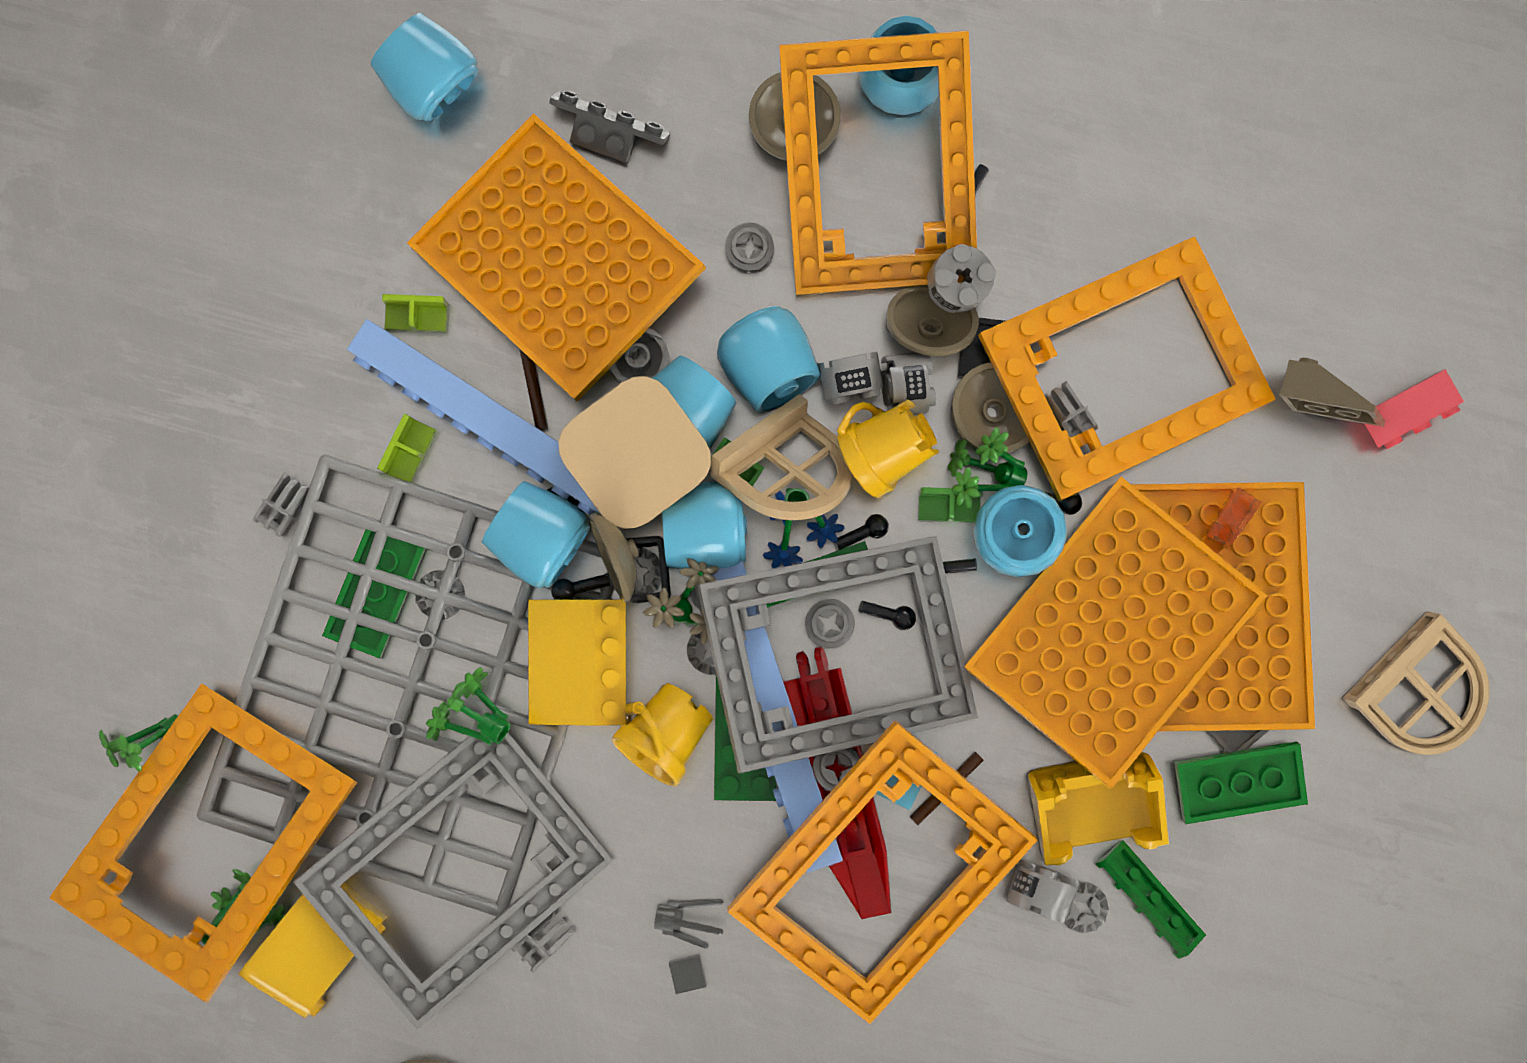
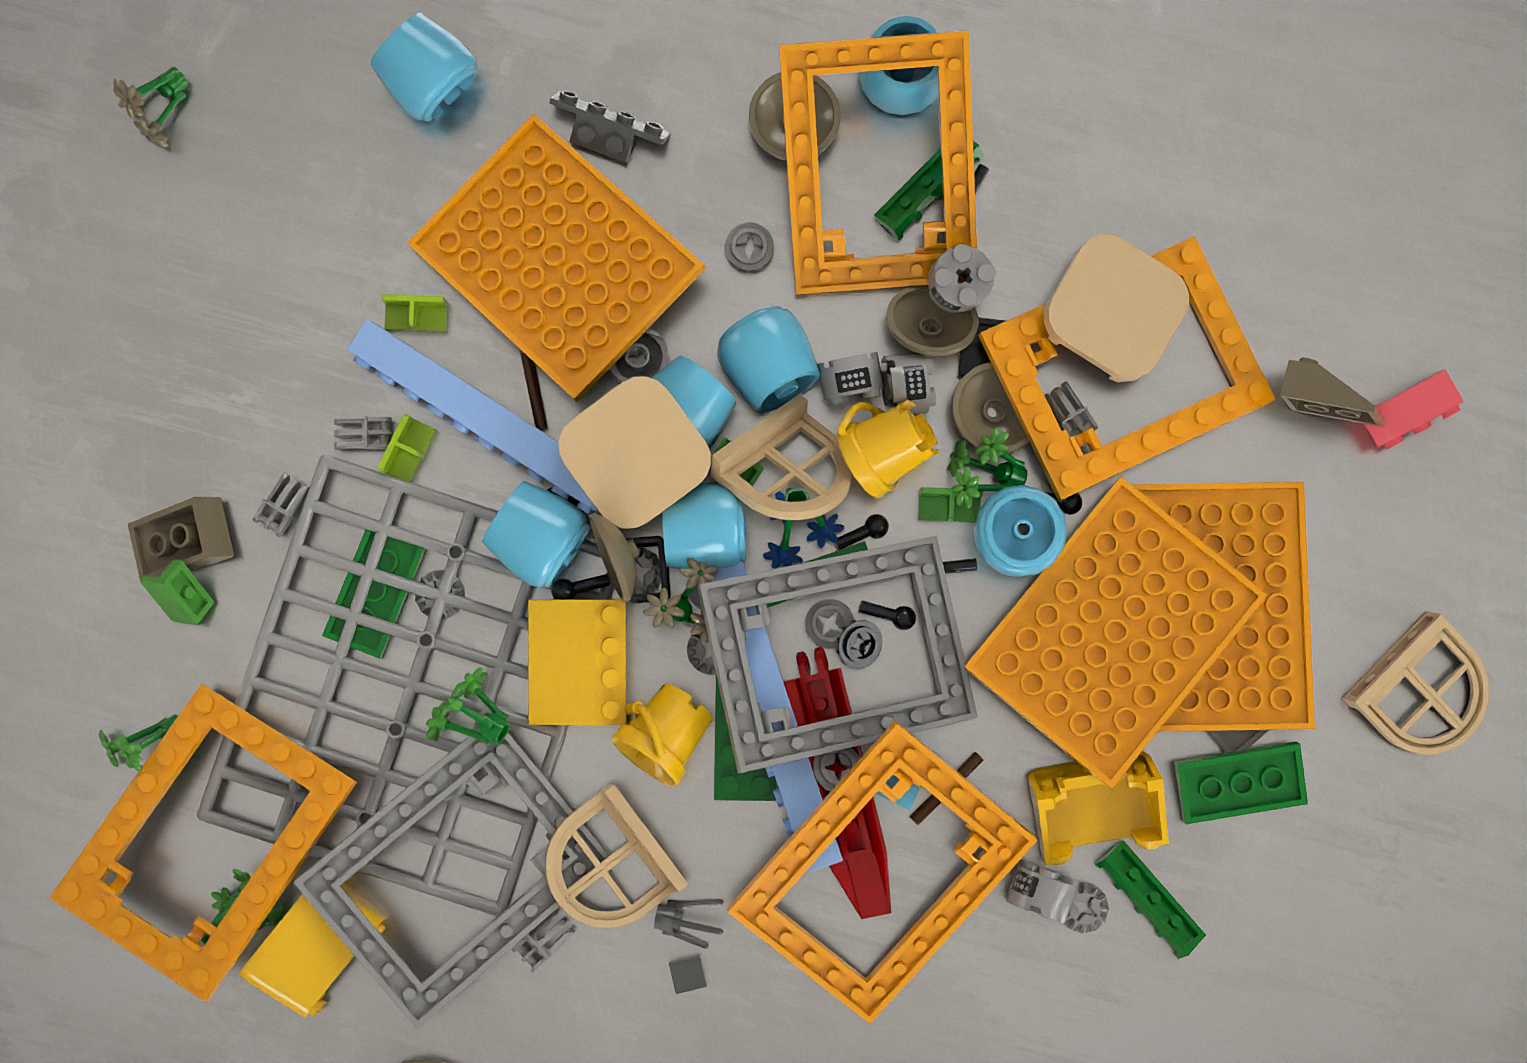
clear orange leg [1205,487,1262,549] -> none
none -> plant [113,67,188,147]
none -> dark tan slope [128,497,234,579]
none -> bright green panel [140,559,215,625]
none -> light grey arm [334,416,392,451]
none -> tan window [545,783,689,928]
none -> gear [836,619,882,669]
none -> green hinge [874,141,984,241]
none -> tan tile [1041,234,1189,383]

